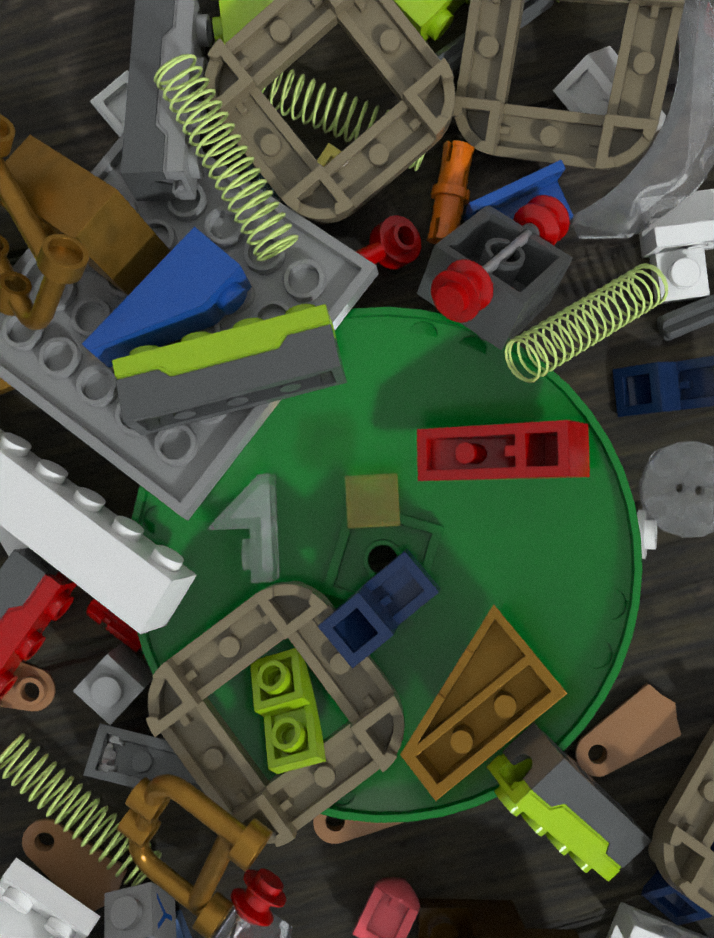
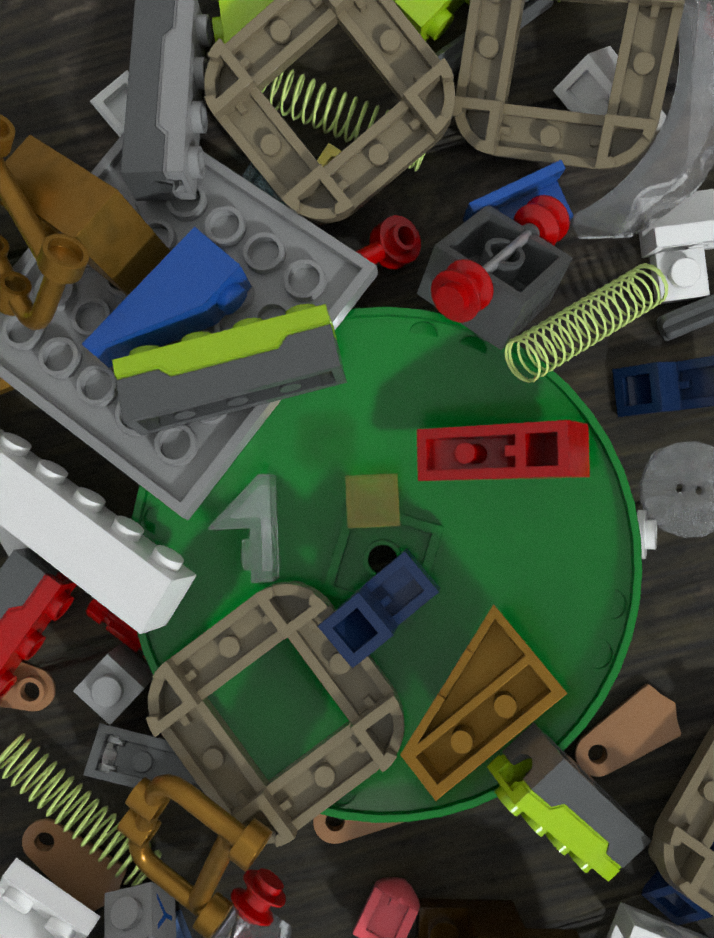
yellowish green piece [154,54,299,261] -> none
lime slope [250,648,326,774] -> none
orange pin [427,140,474,244] -> none

